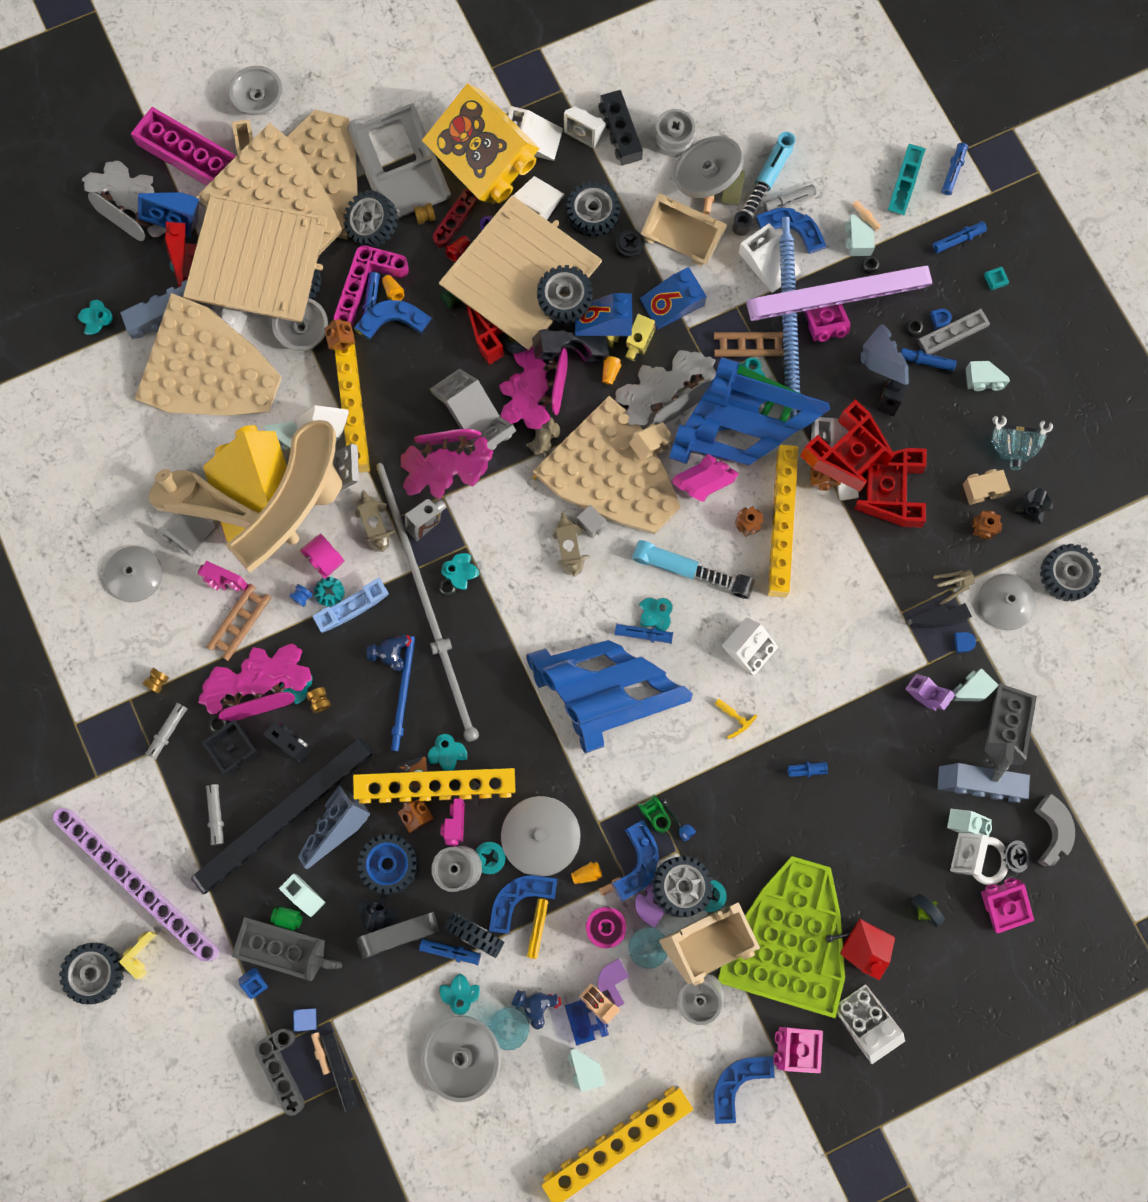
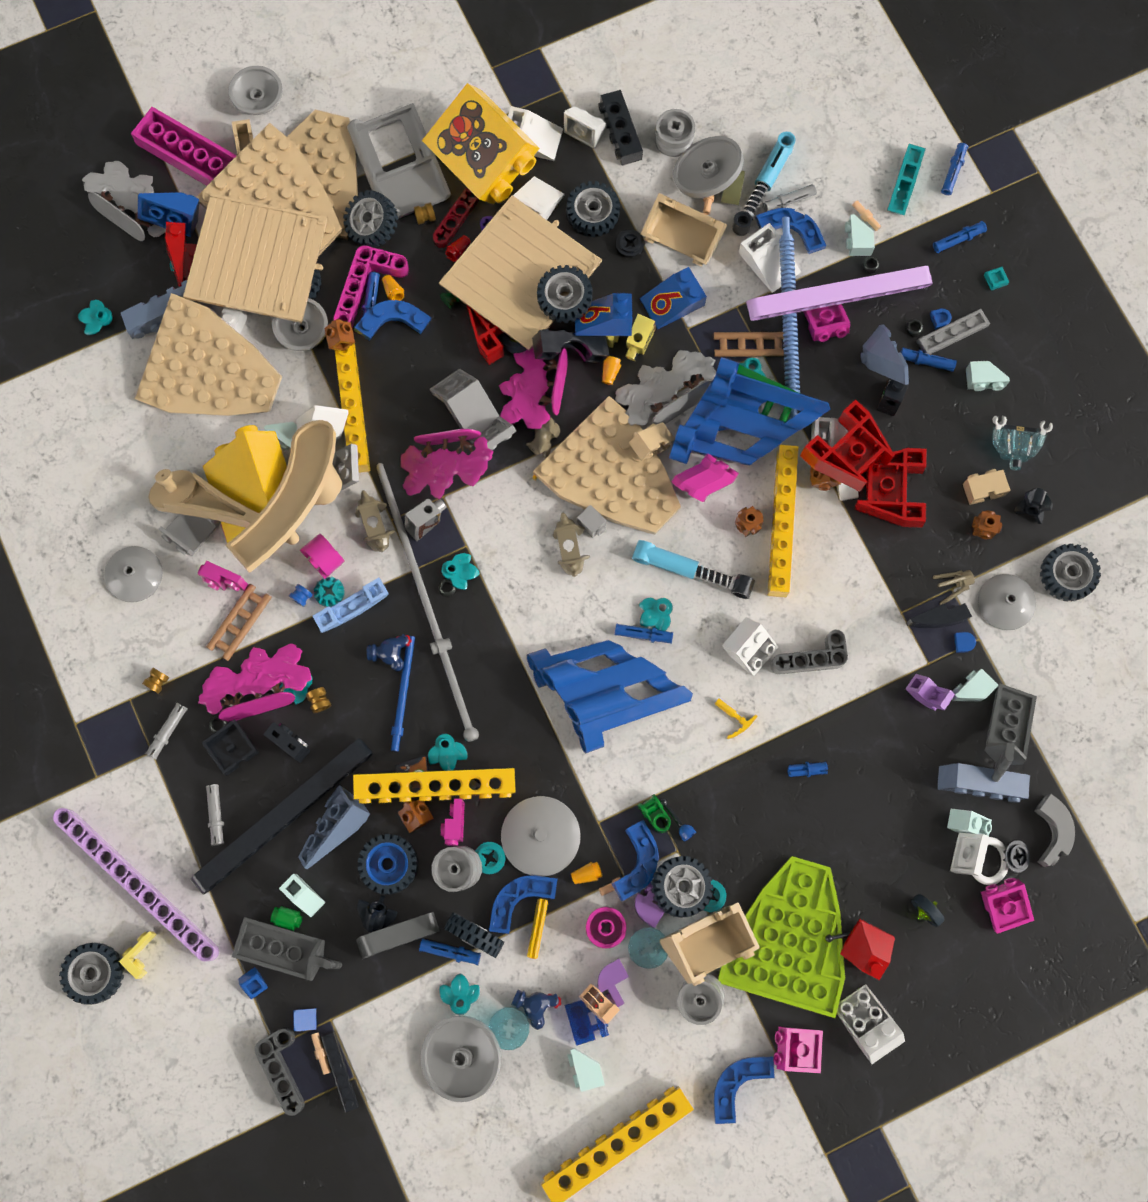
none -> dark grey beam [770,629,848,674]

